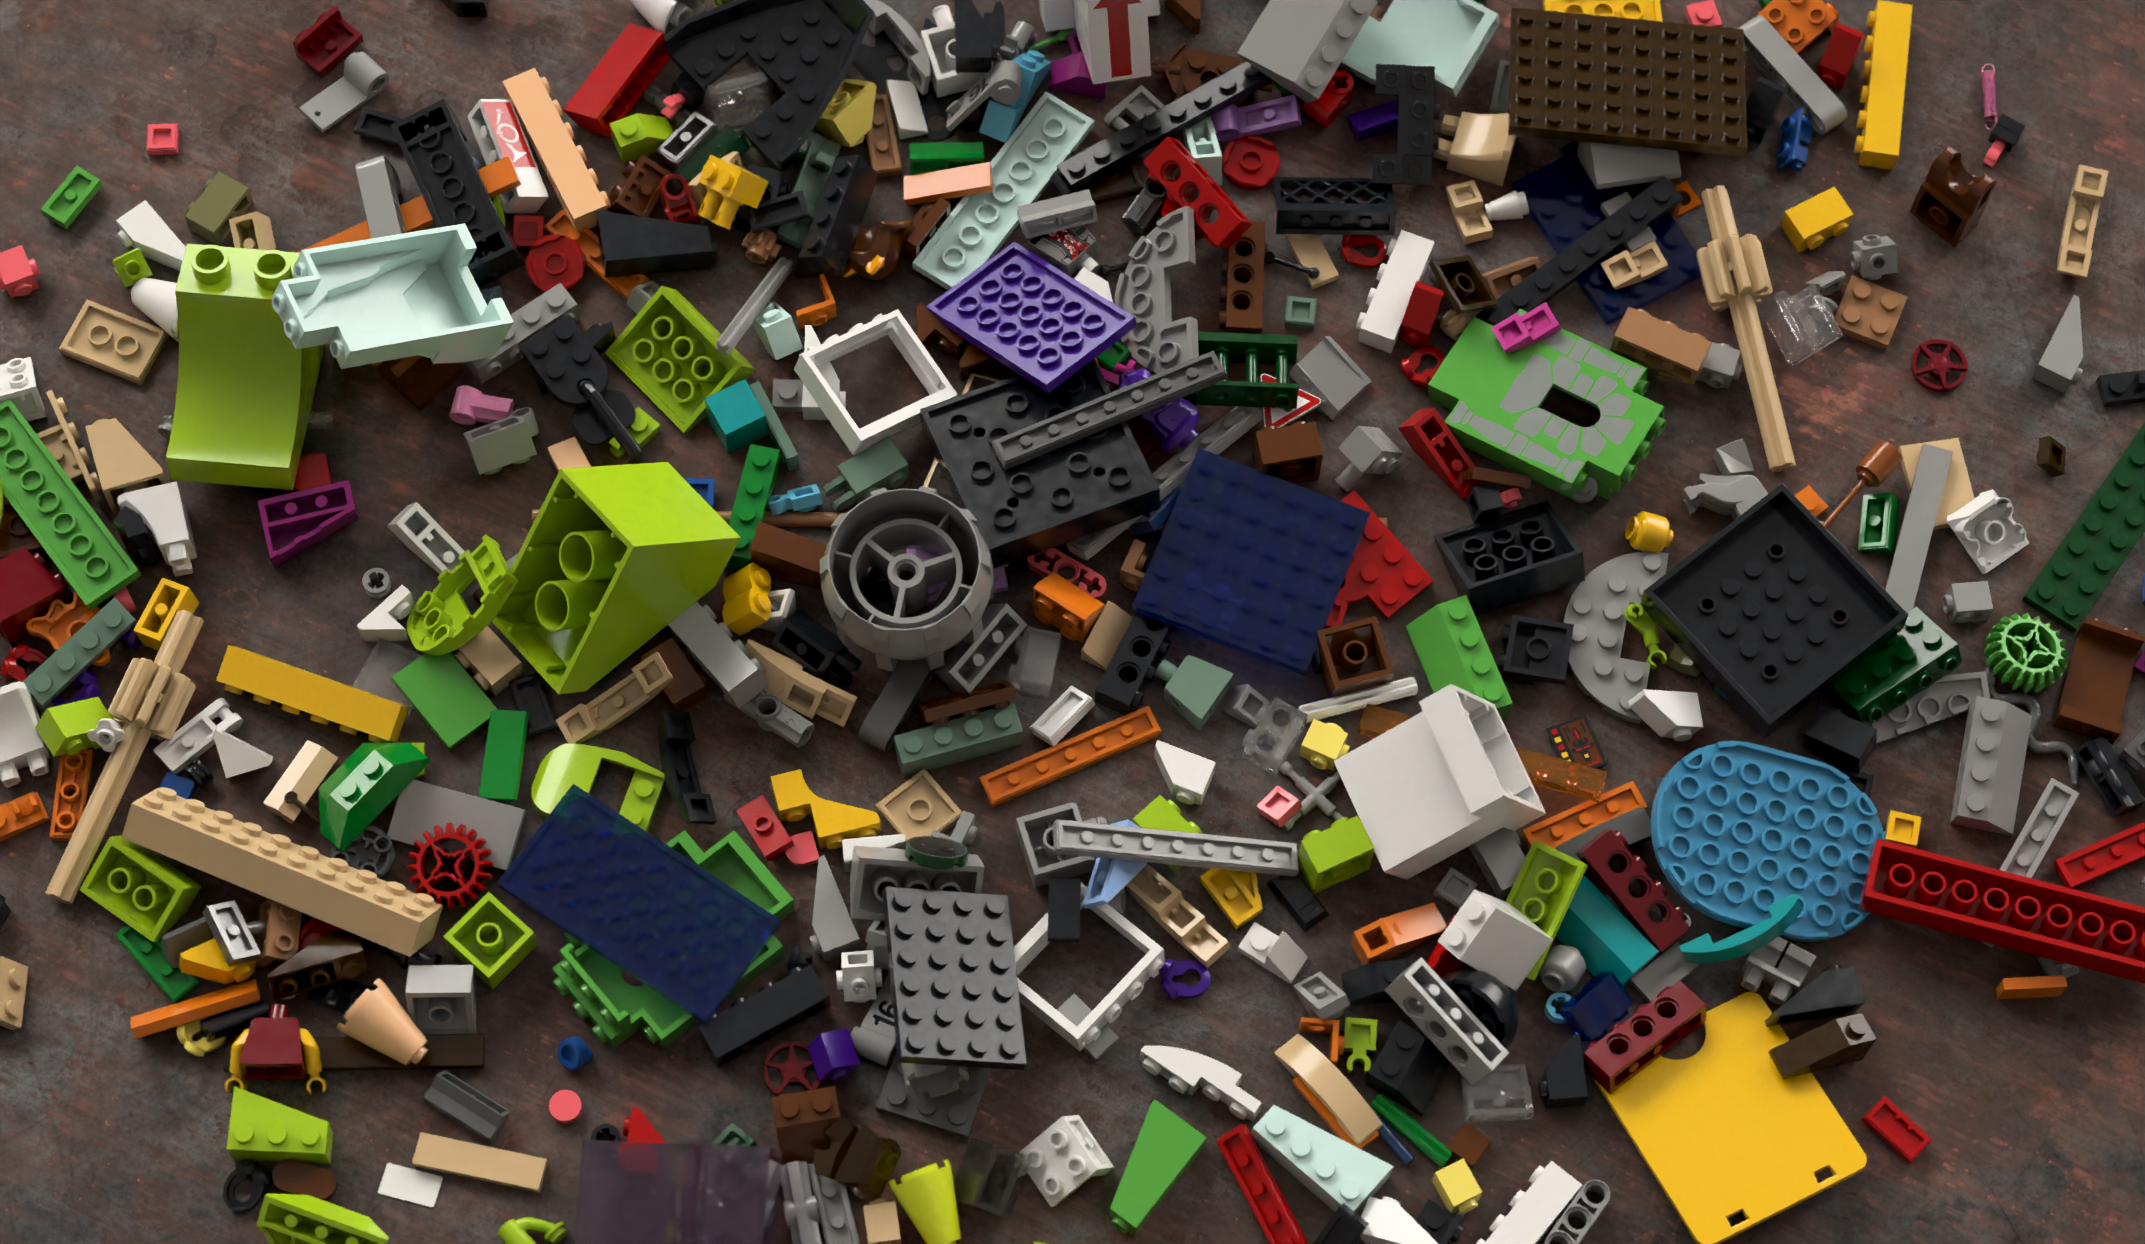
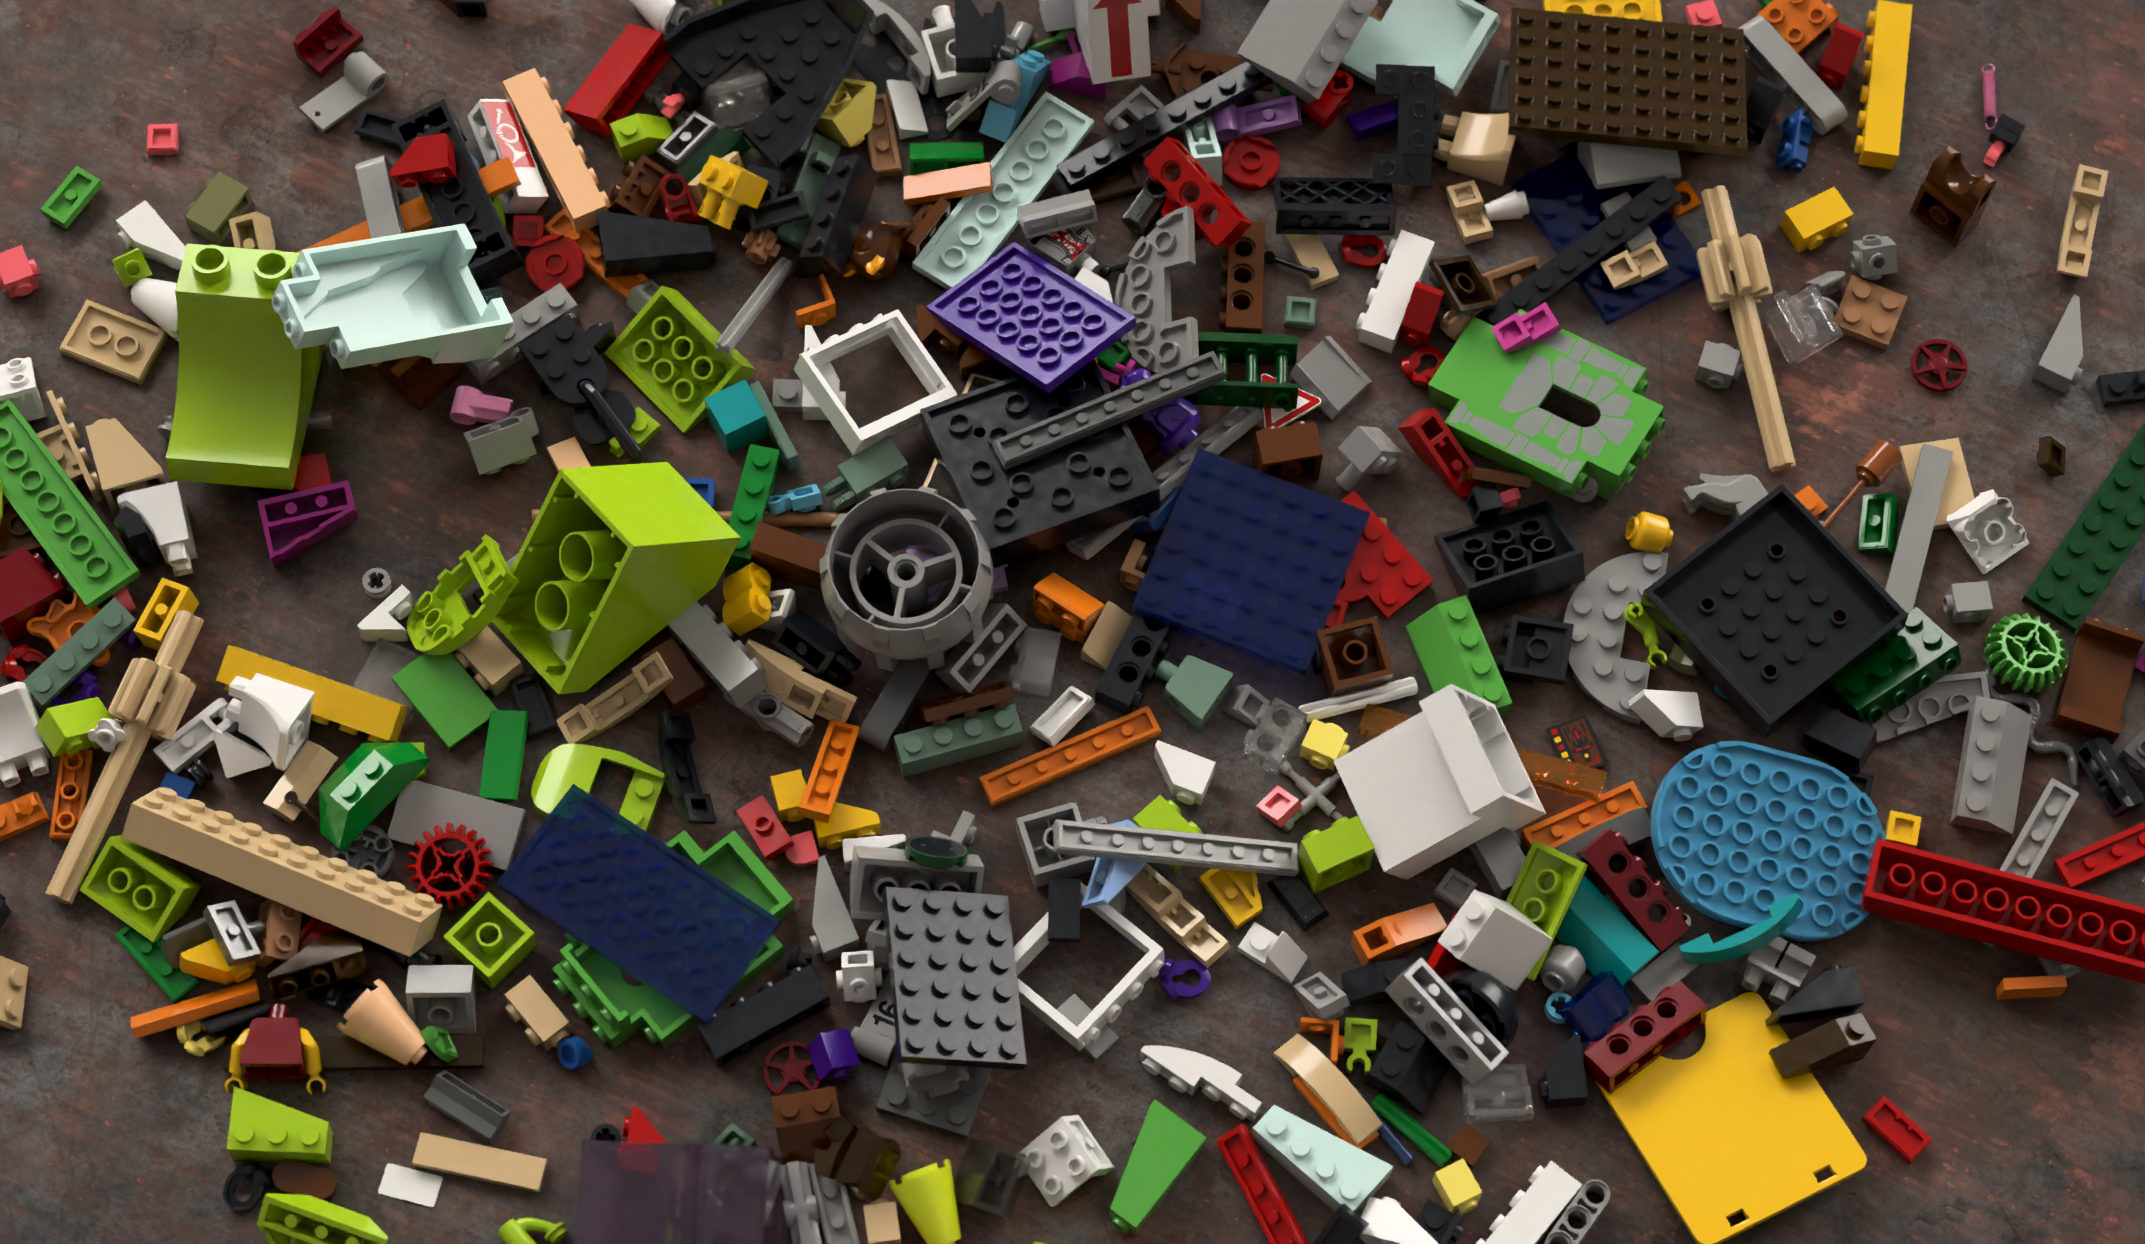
white slope [387,502,465,574] -> none
coral tile [549,1090,582,1124] -> none
light aqua slope [752,302,803,360] -> none
tan tile [875,768,962,841] -> none
coral beam [1027,548,1107,601] -> none
medium nougat wedge [1610,306,1712,385] -> none
light grey slope [1713,438,1754,476] -> none
none -> white hips [225,673,315,771]
none -> red slope [389,133,456,188]
none -> bright green tile [420,1026,458,1062]
none -> tan brick [504,975,572,1051]
none -> orange plate [798,719,860,823]

